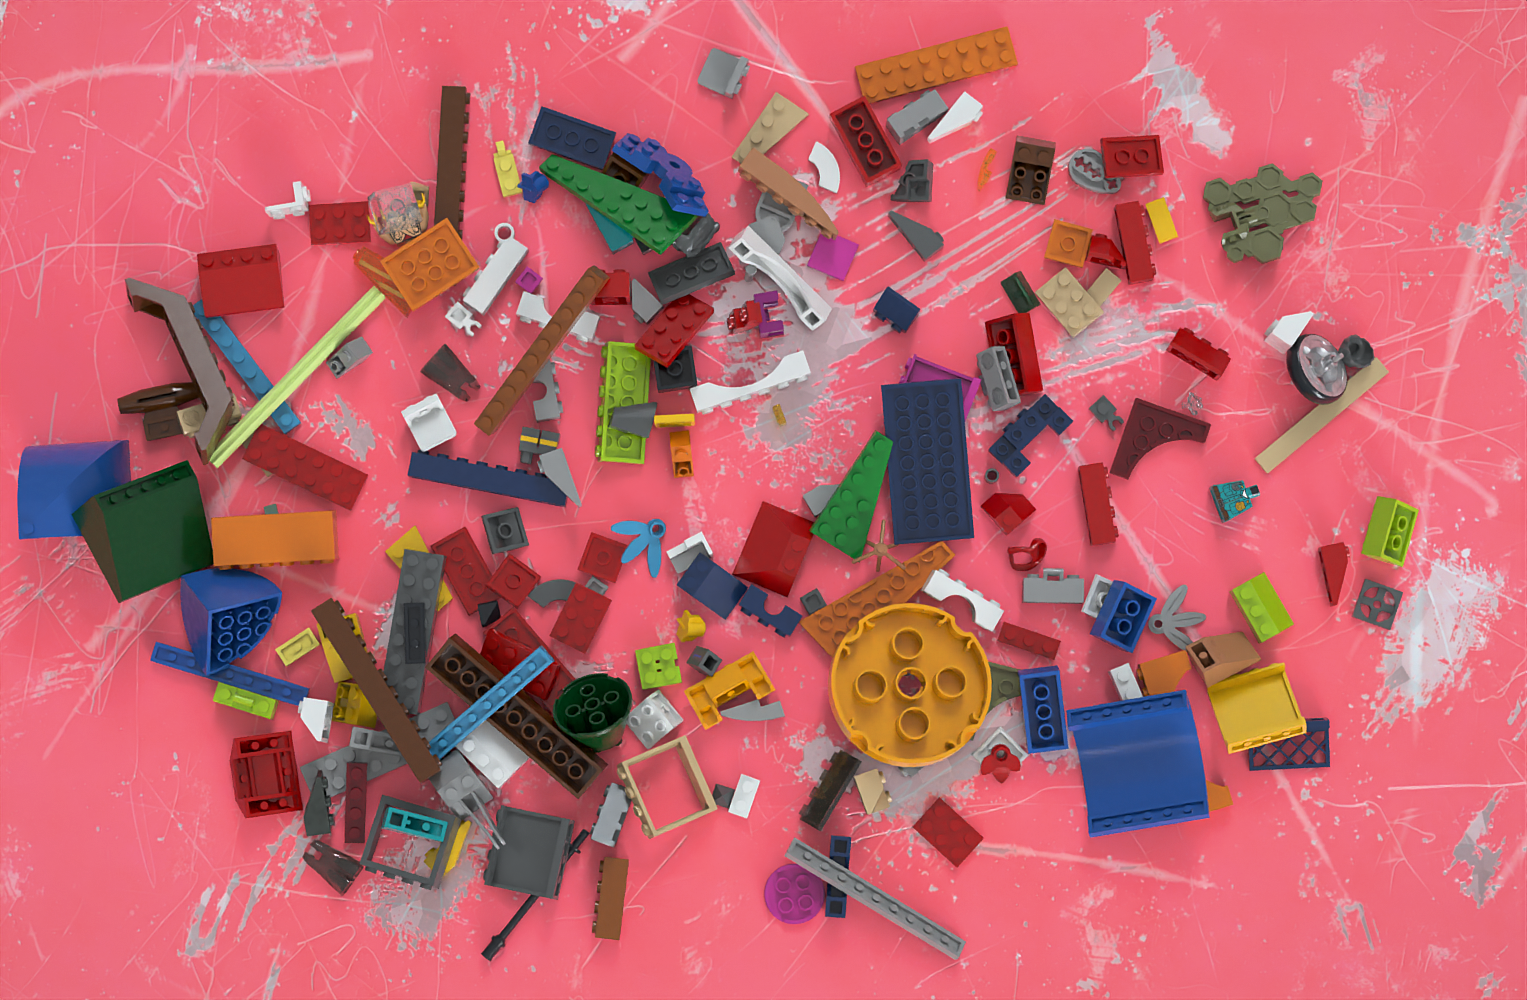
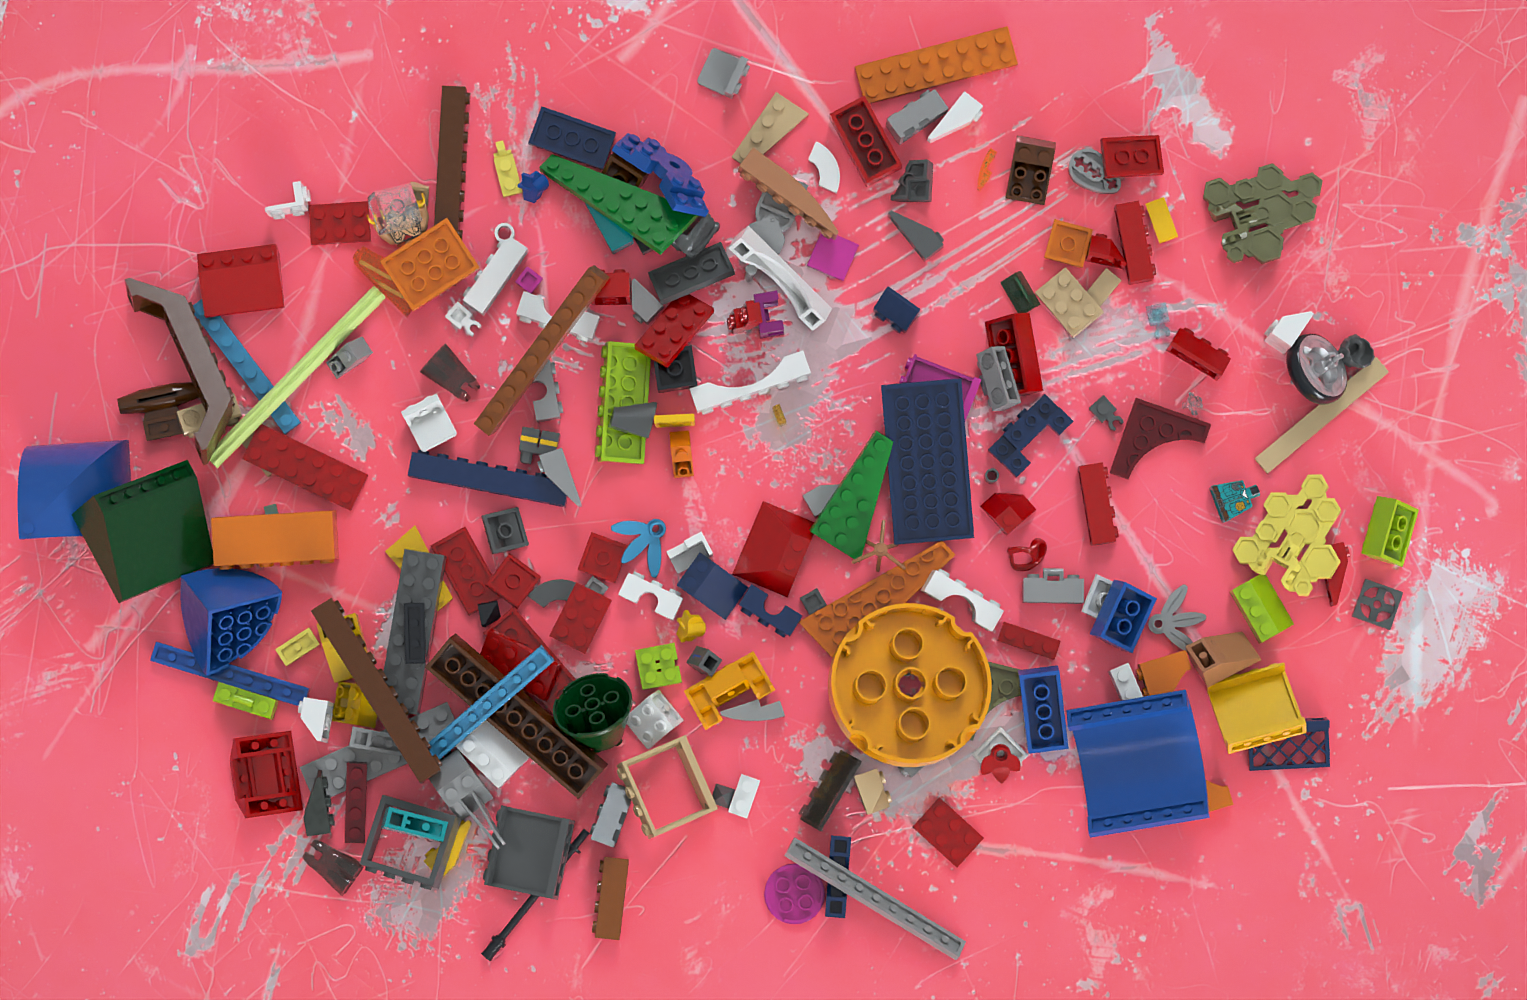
none -> white arch [618,571,683,621]
none -> clear light blue plate [1145,302,1170,339]
none -> light yellow piece [1232,474,1341,596]

